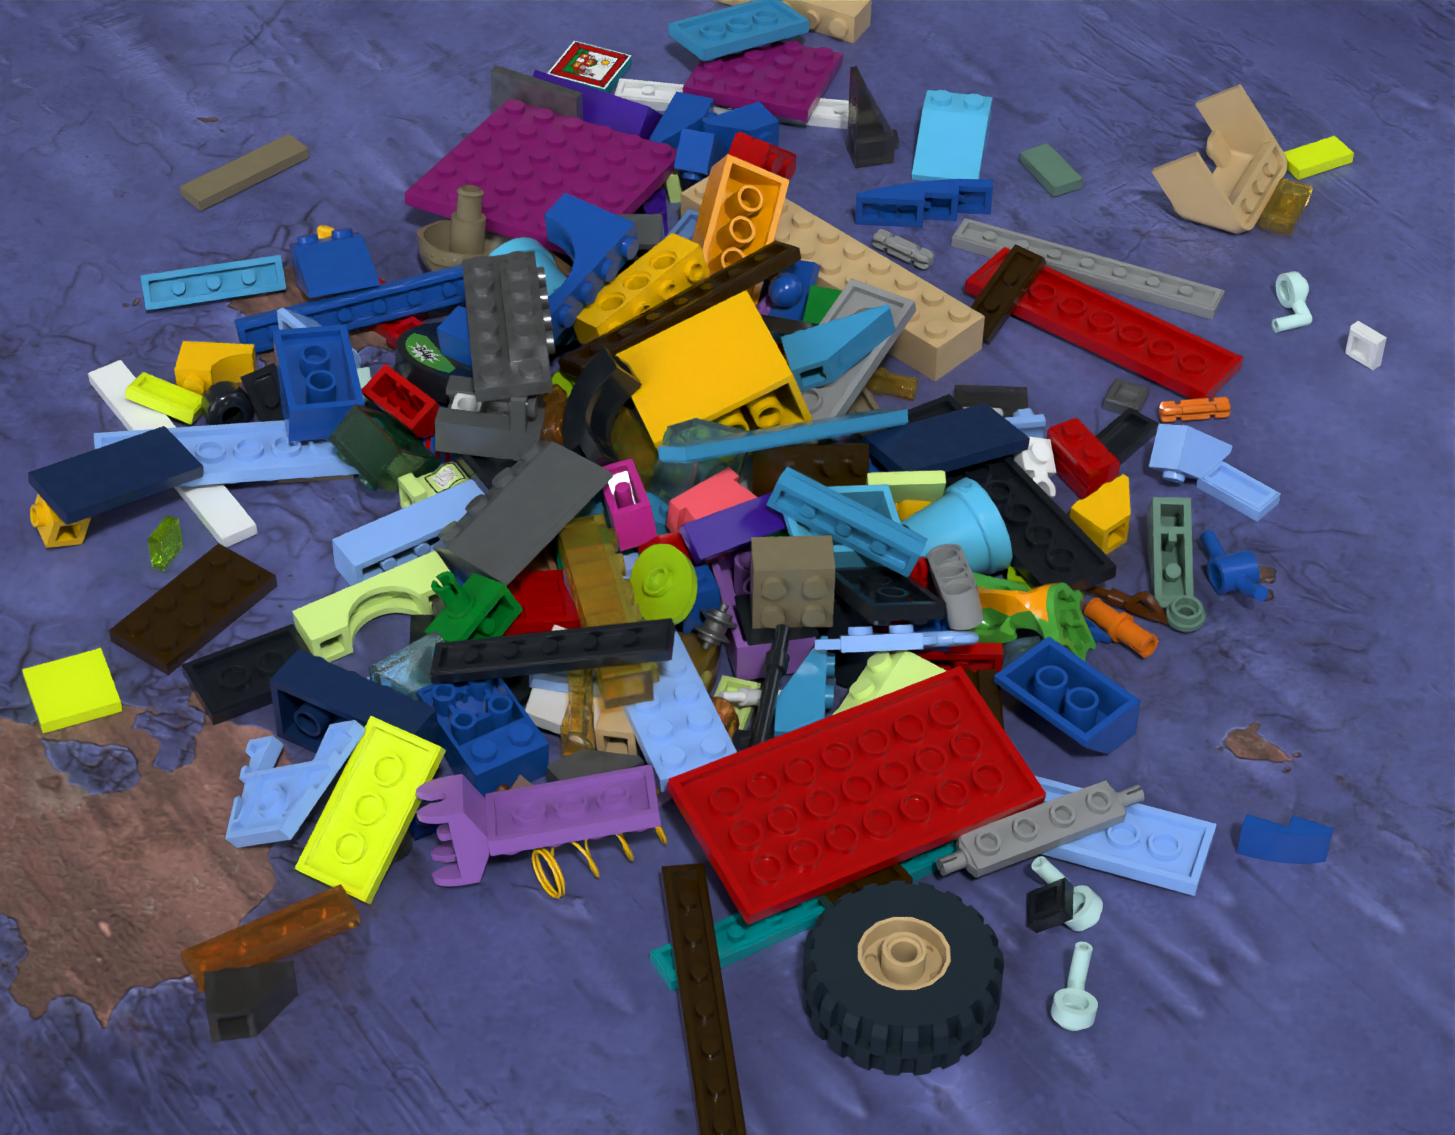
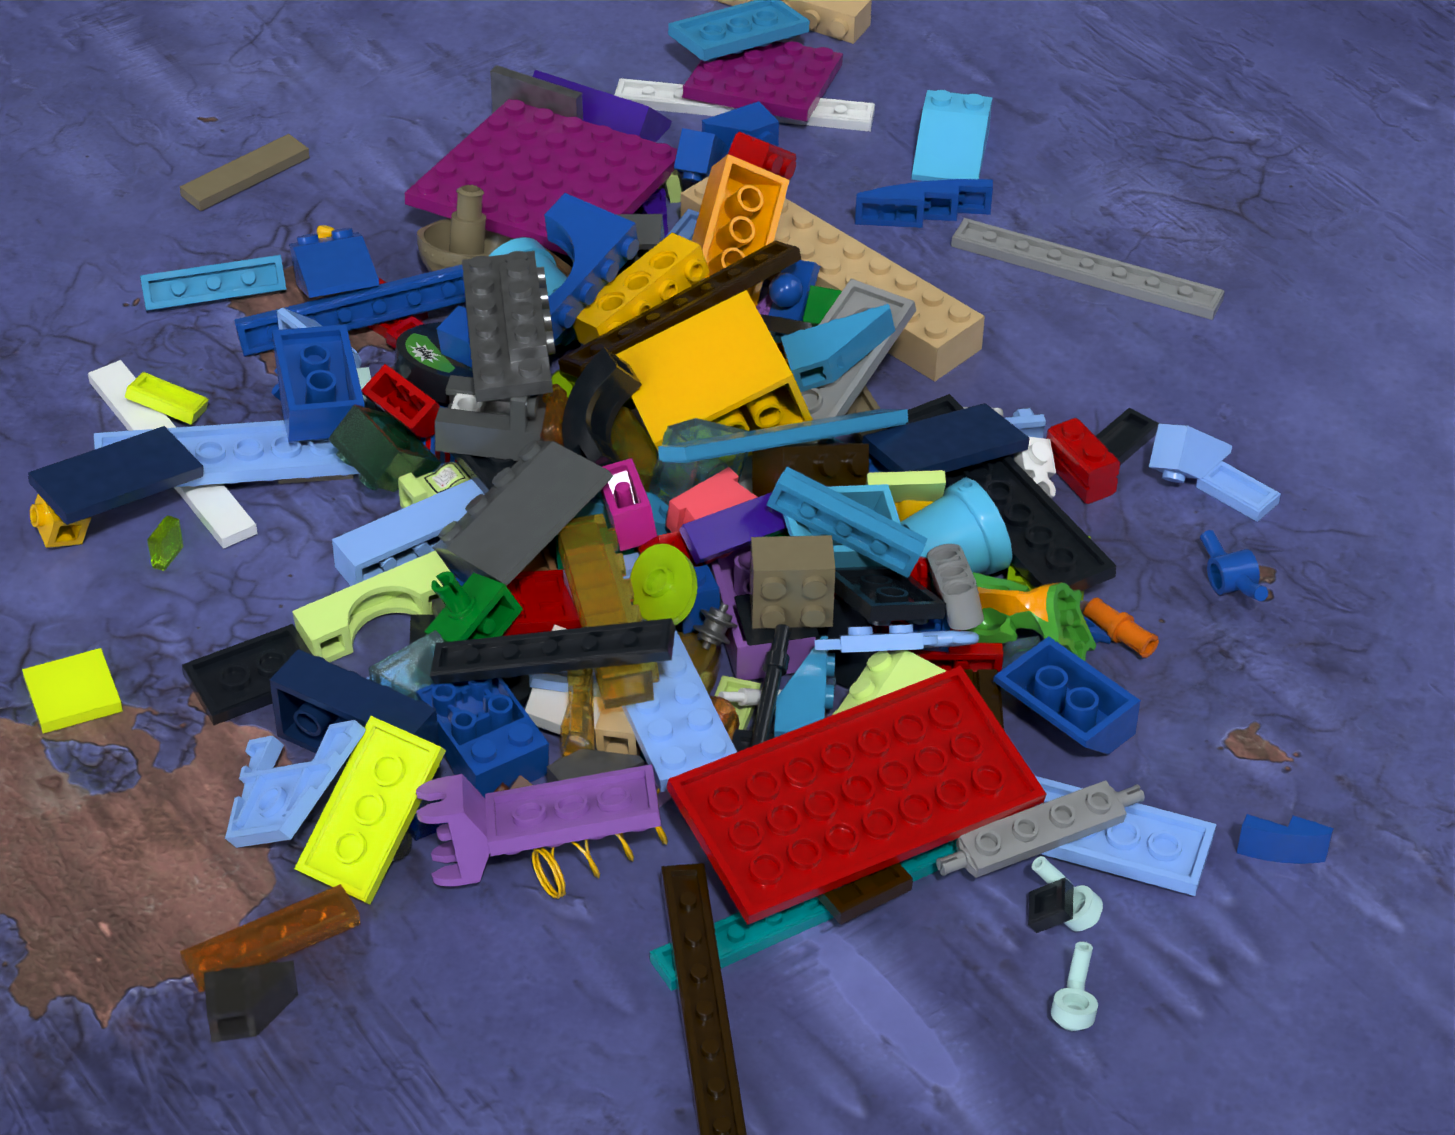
dark brown plate [109,543,277,676] -> none
yellow arch [174,341,258,396] -> none
black head [201,381,253,425] -> none
black plate [240,363,284,422] -> none
tile [547,41,632,93] -> none
blue slope [649,91,718,149] -> none
black wheel [802,880,1004,1076] -> none
clear smoke slope [847,66,899,168] -> none
clear yellow pin [866,367,919,401] -> none
light grey axle [872,229,935,270] -> none
clear smoke tile [954,385,1028,418] -> none
red plate [965,247,1243,400] -> none
dark brown tile [970,244,1046,345] -> none
sand green tile [1019,143,1083,197] -> none
yellow slope [1069,474,1131,555] -> none
reddish brown hand [1085,585,1170,626] -> none
flat silver tile [1103,378,1150,414] -> none
sand green slope [1147,497,1194,610] -> none
tan windscreen [1152,84,1287,234] -> none
orange axle [1158,396,1231,423] -> none
sand green plate [1166,595,1206,632] -> none
clear yellow plate [1259,178,1313,235] -> none
light aqua plate [1271,271,1313,333] -> none
neon yellow tile [1284,136,1354,180] -> none
white tile [1345,321,1387,370] -> none

